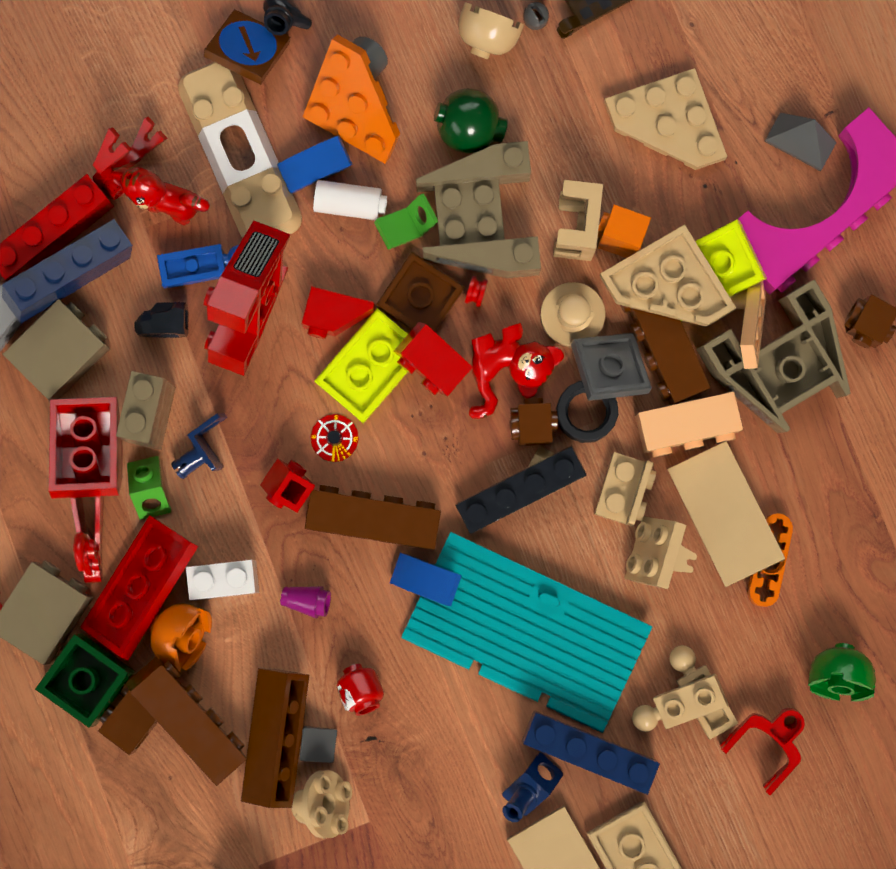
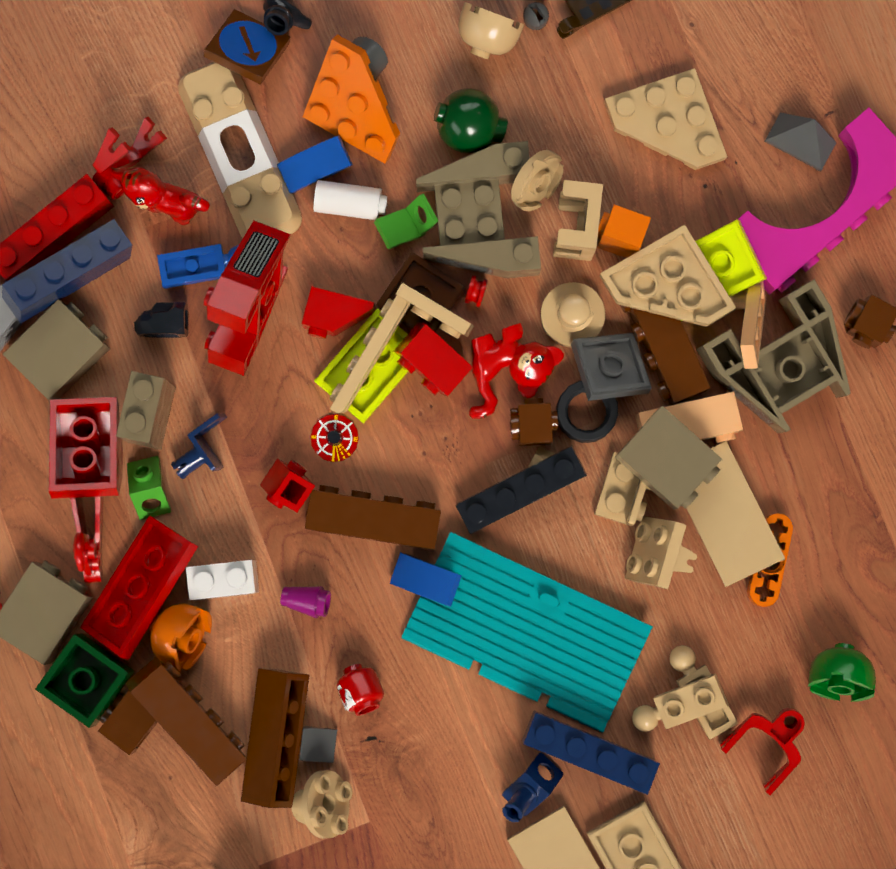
none -> tan bracket [329,283,474,413]
none -> tan tile [511,149,563,212]
none -> dark tan brick [615,406,722,510]

